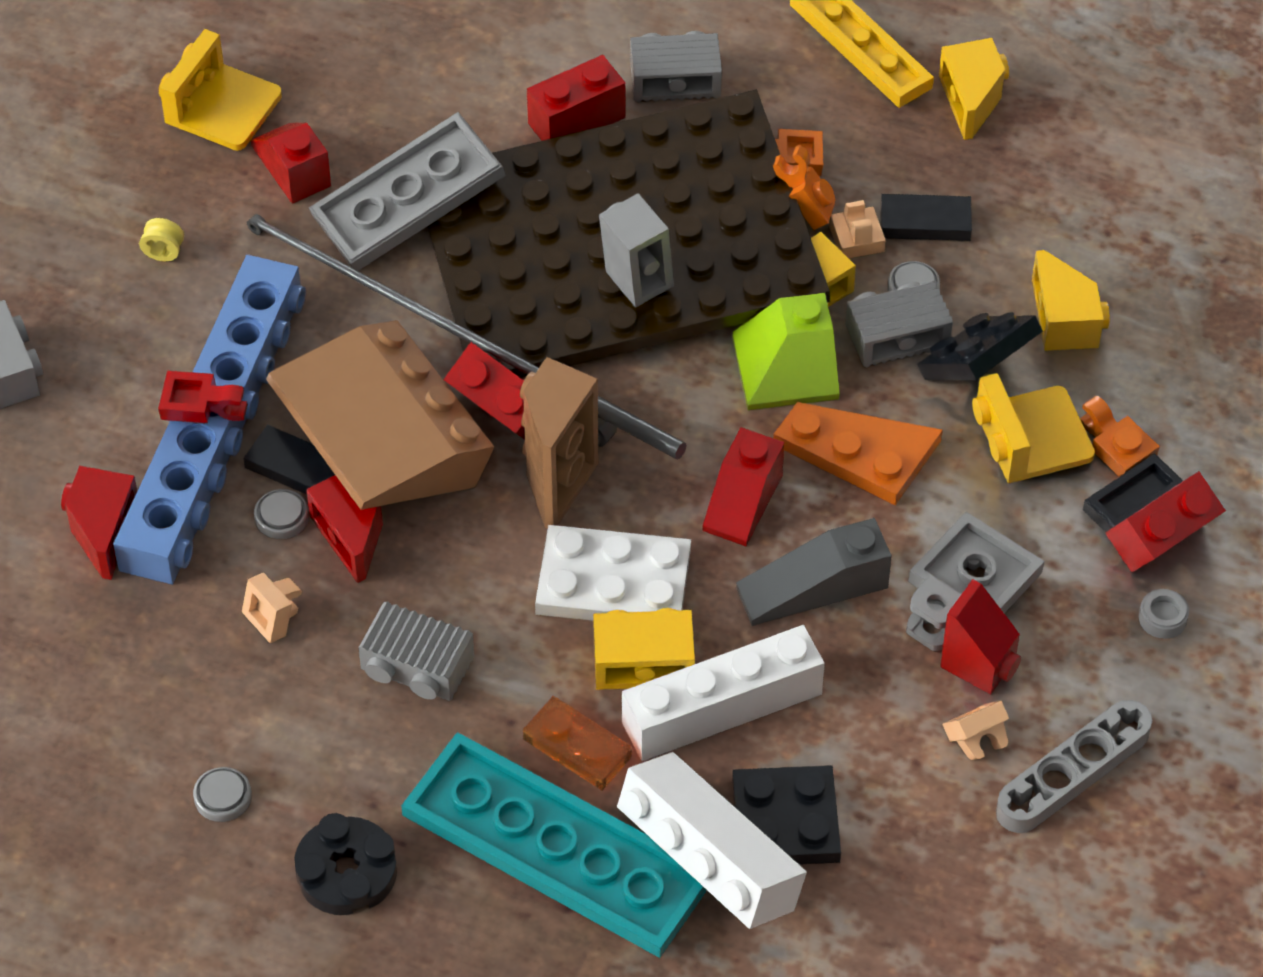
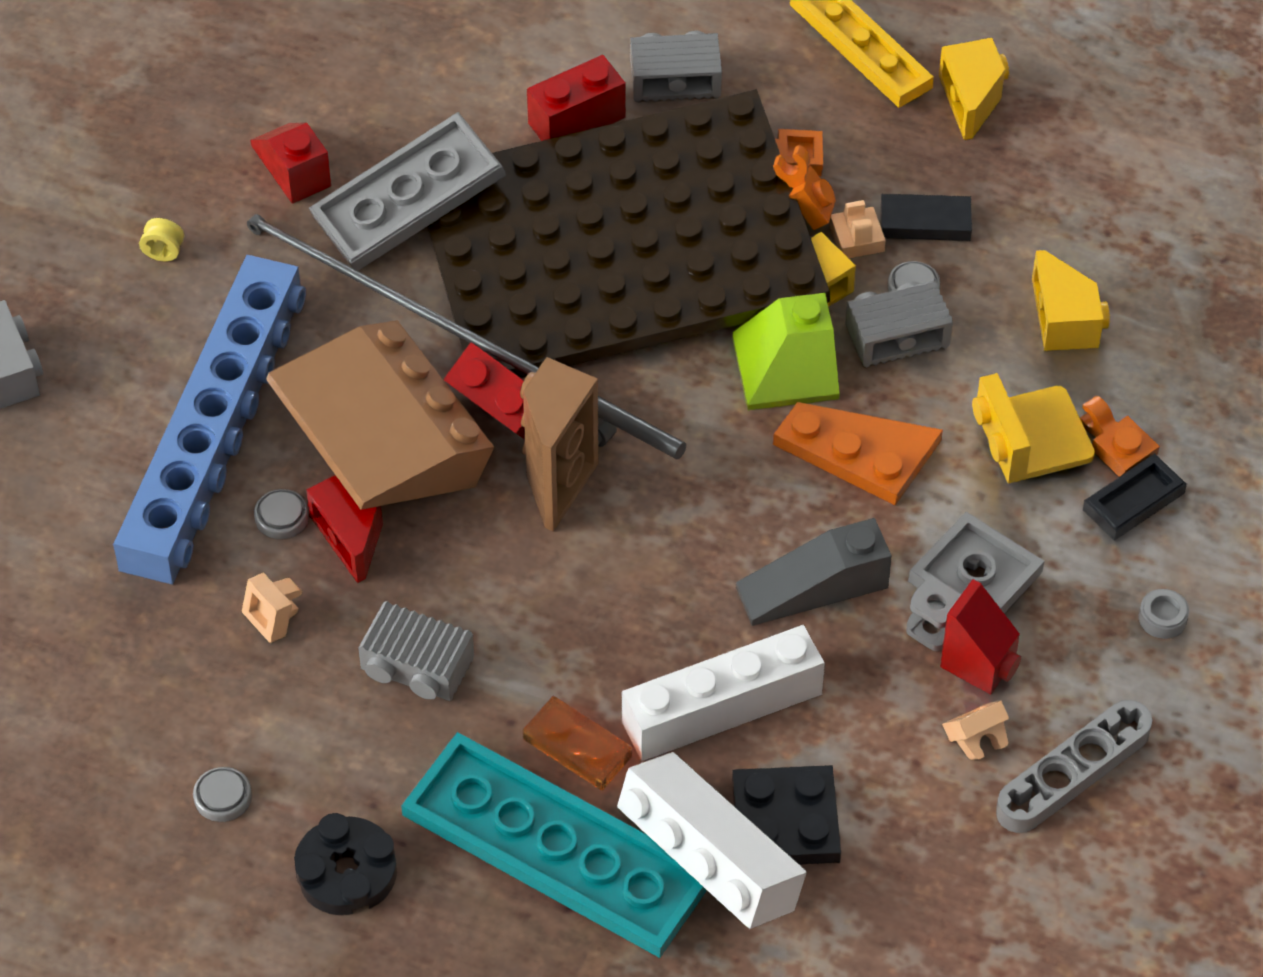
red slope [61,465,137,580] -> none
red plate [158,371,248,423] -> none
yellow bracket [159,29,282,151] -> none
black tile [243,424,335,495] -> none
white plate [535,525,691,621] -> none
yellow brick [593,608,695,690] -> none
light grey brick [599,193,674,307] -> none
red slope [702,427,785,547] -> none
black plate [917,312,1043,380] -> none
red brick [1105,471,1226,572] -> none

